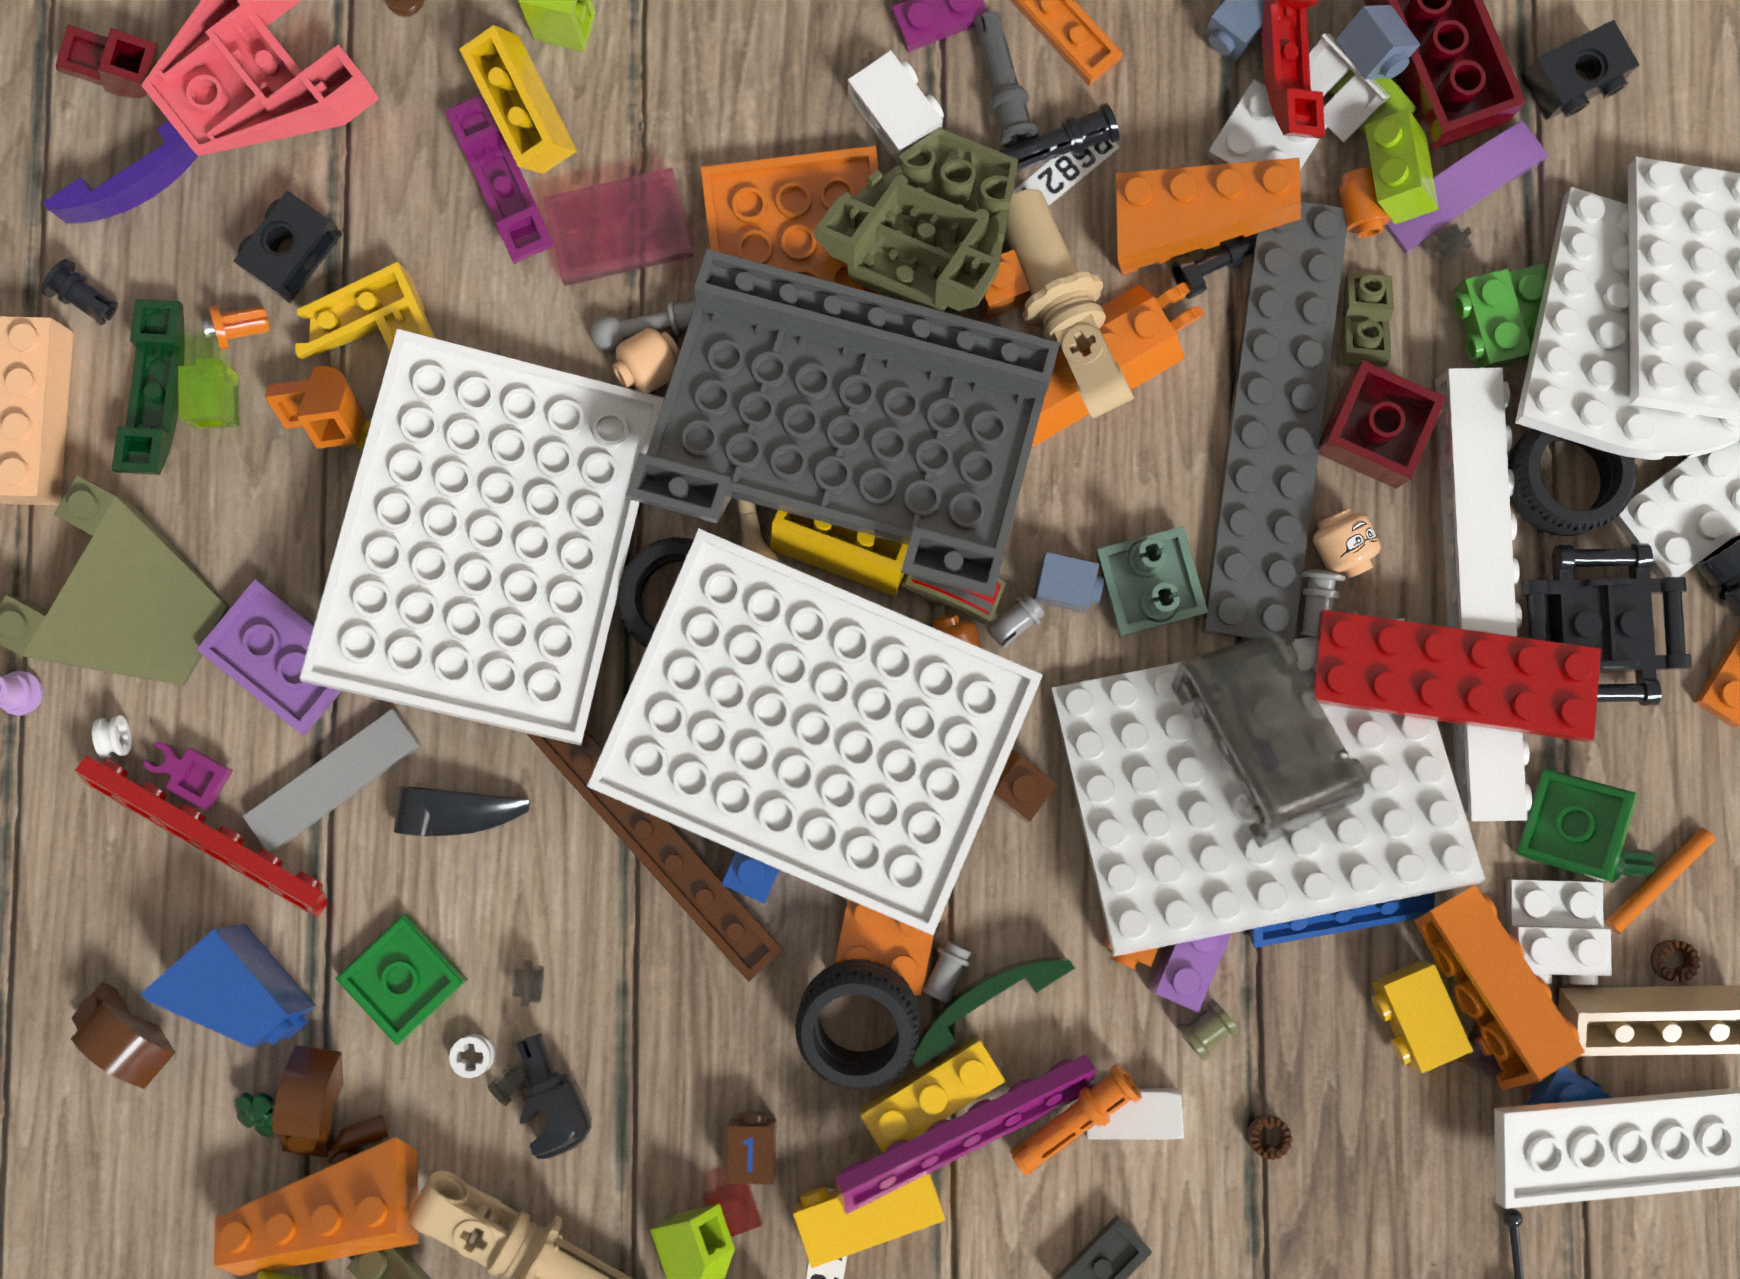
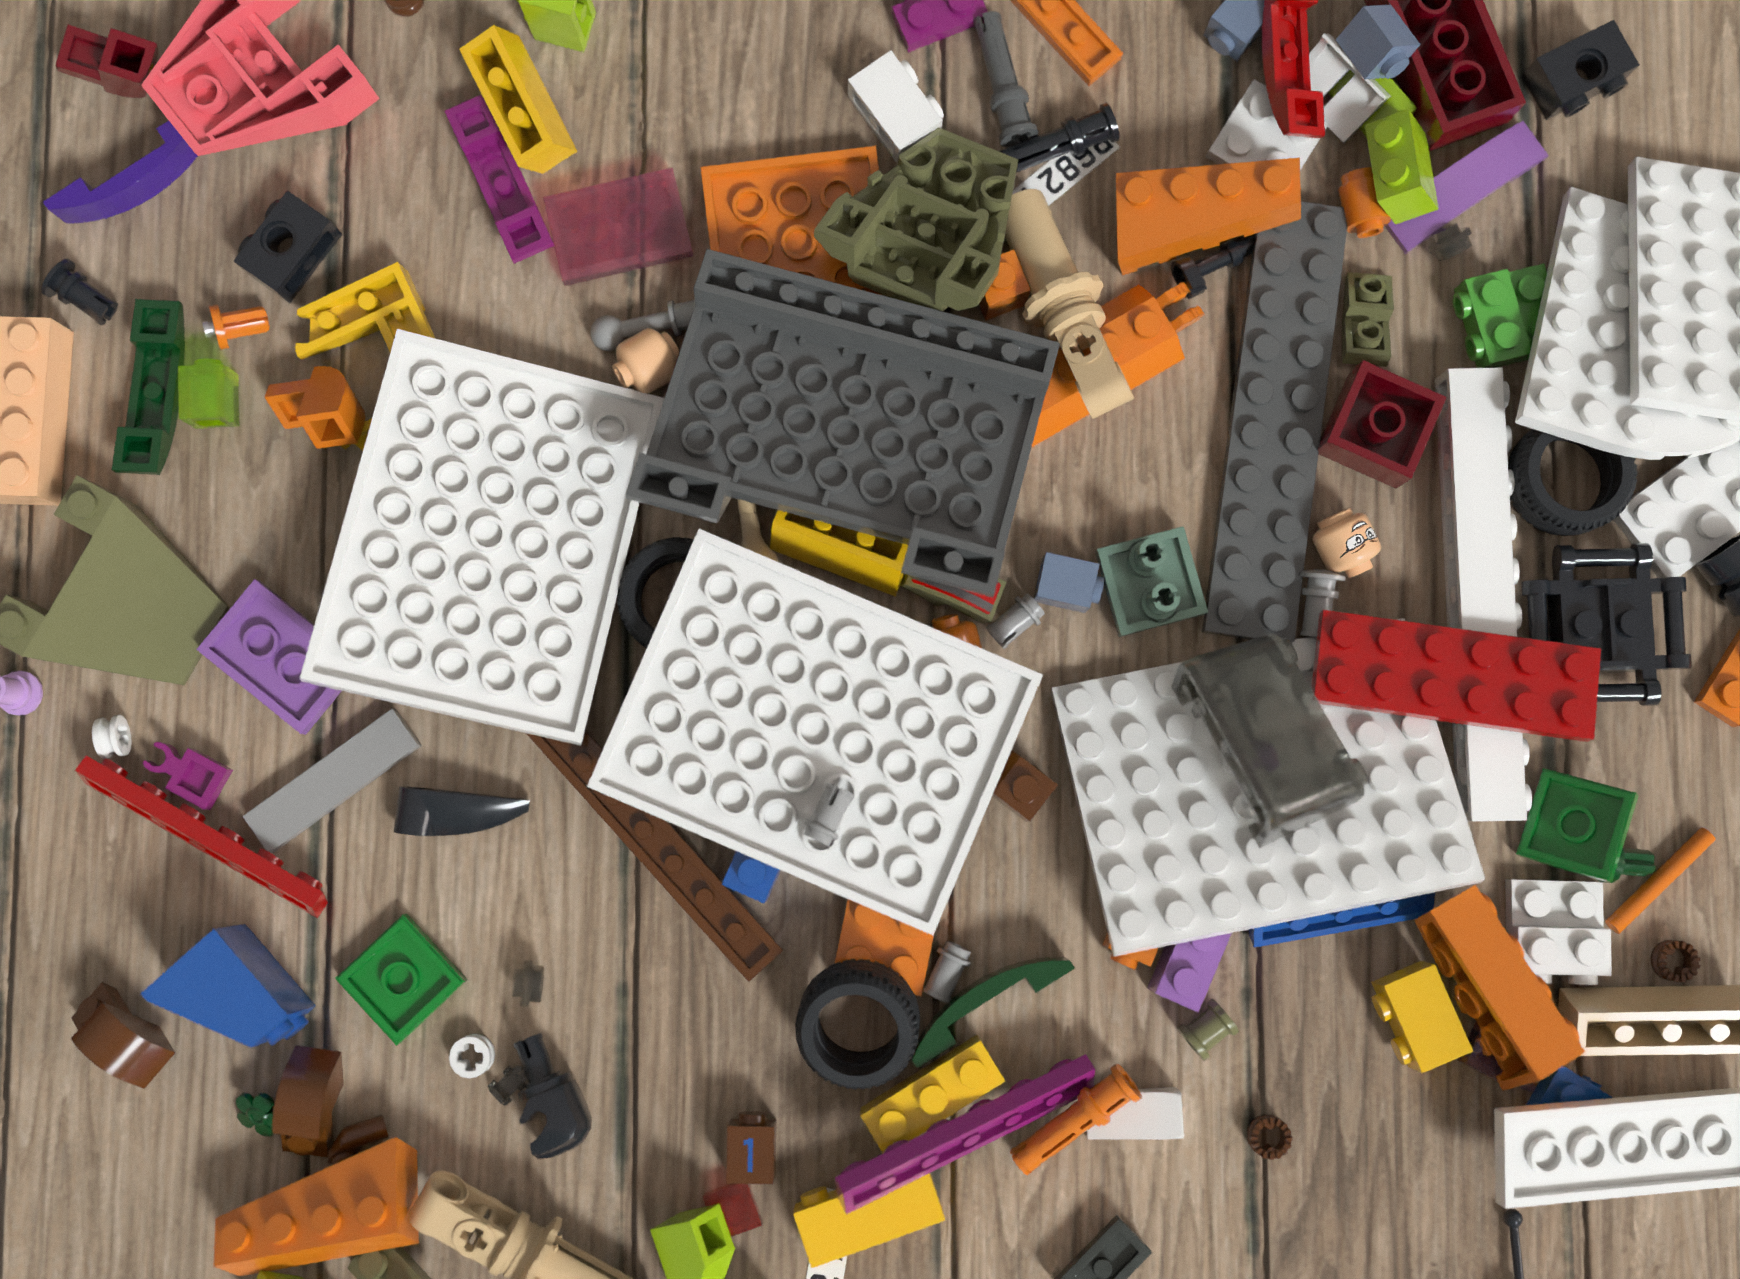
none -> light grey pin [803,782,855,846]

